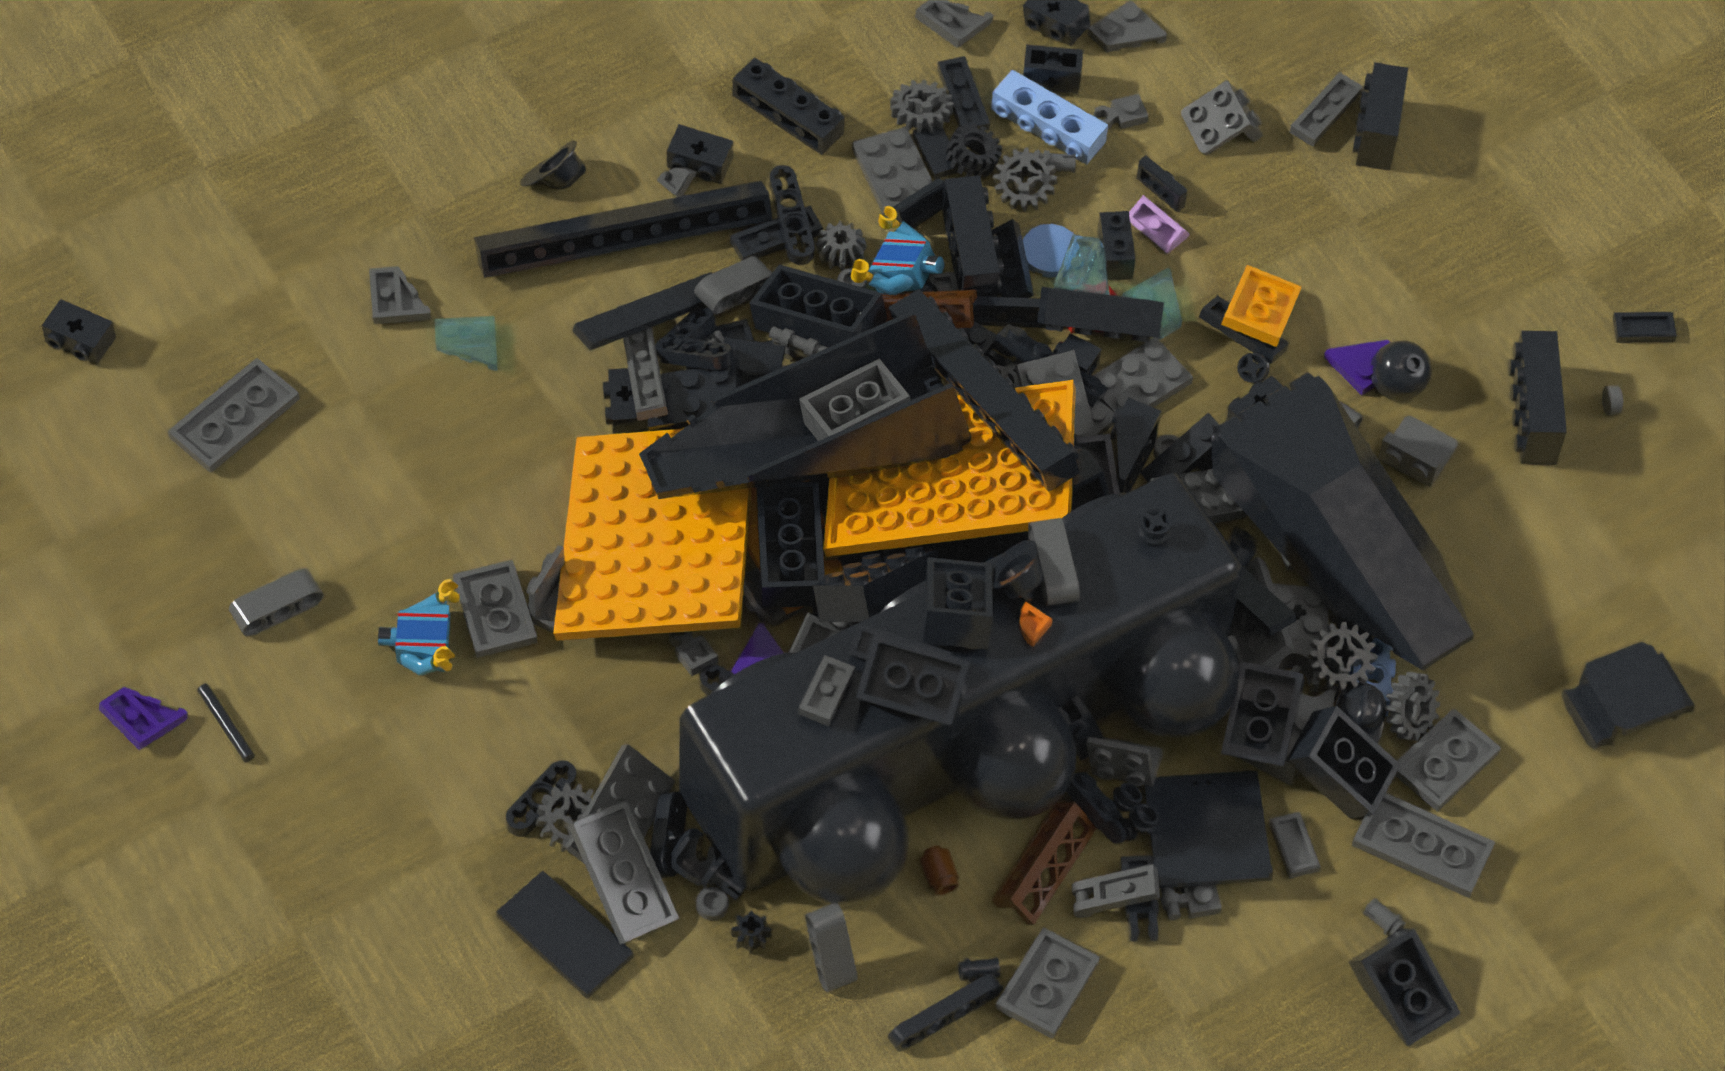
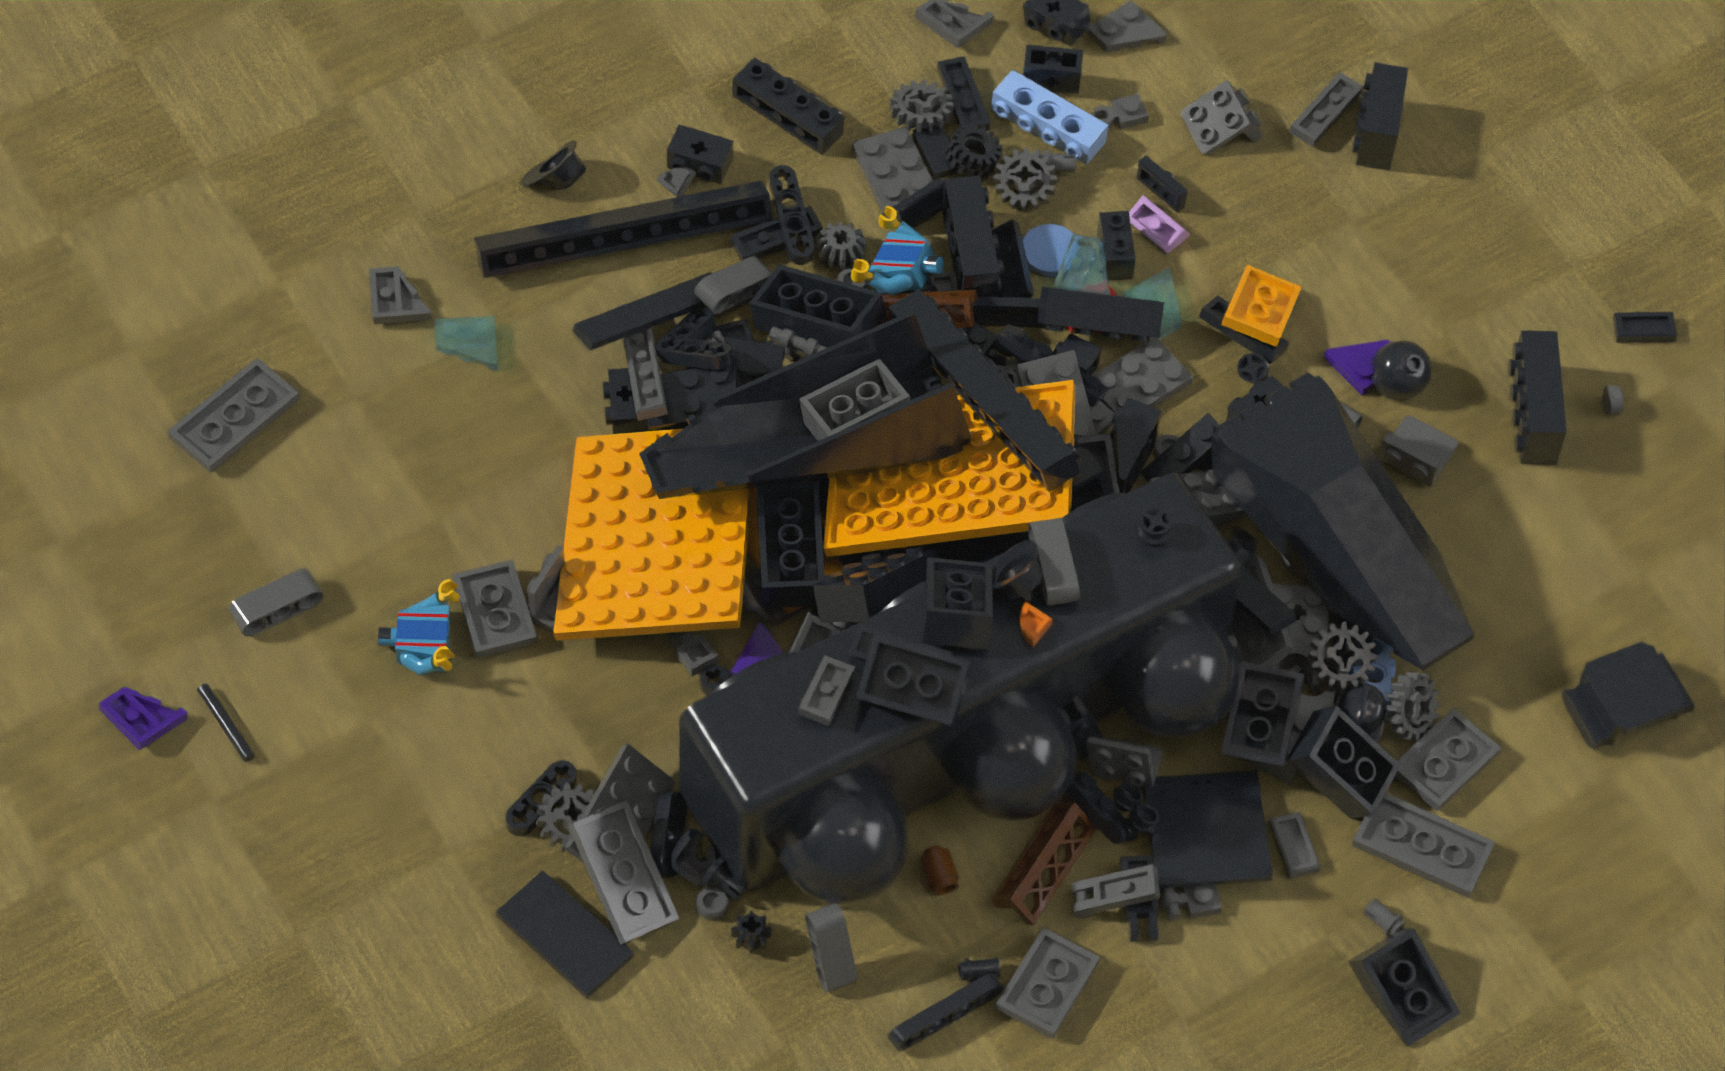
black brick [42,299,116,365] -> none

